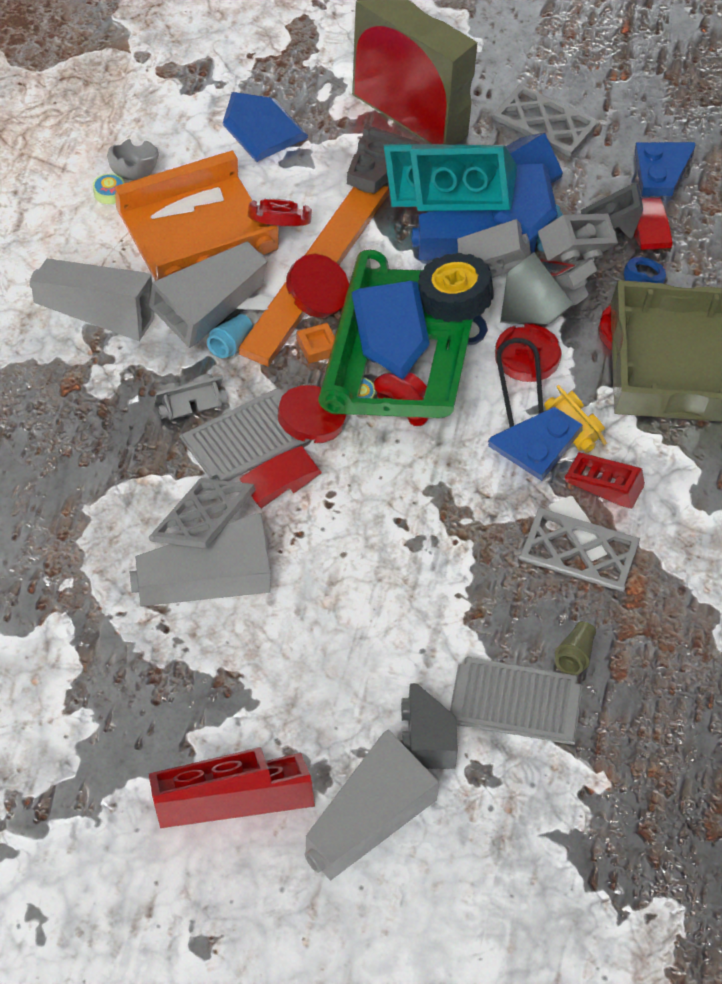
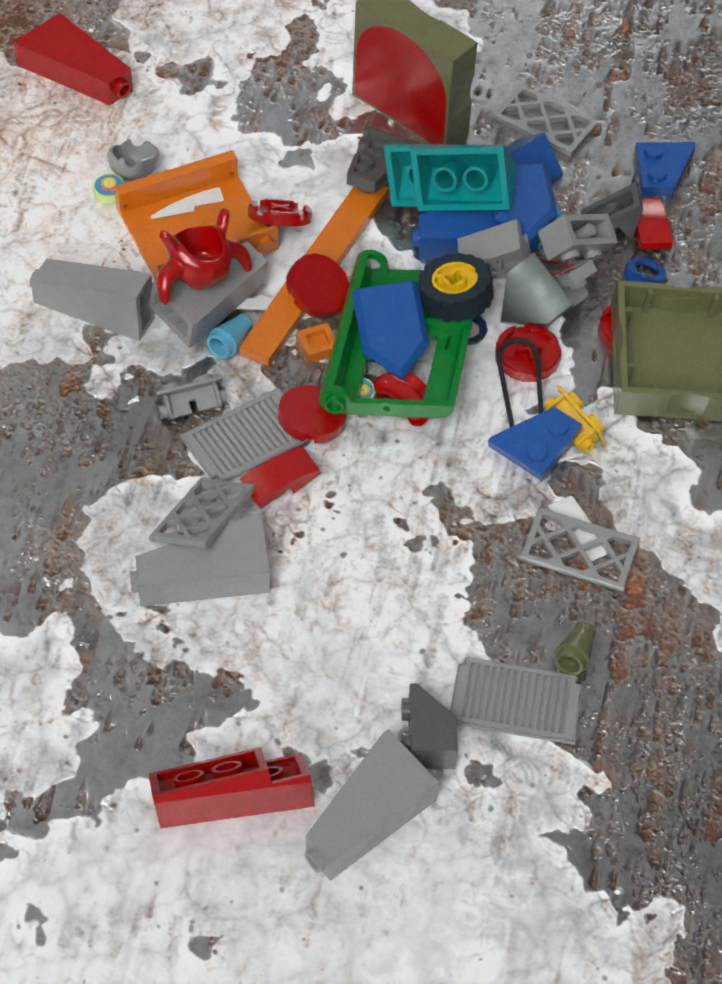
blue tile [223,92,308,162] -> none
red slope [564,452,645,509] -> none
none -> red slope [13,13,133,106]
none -> red piece [156,208,252,305]

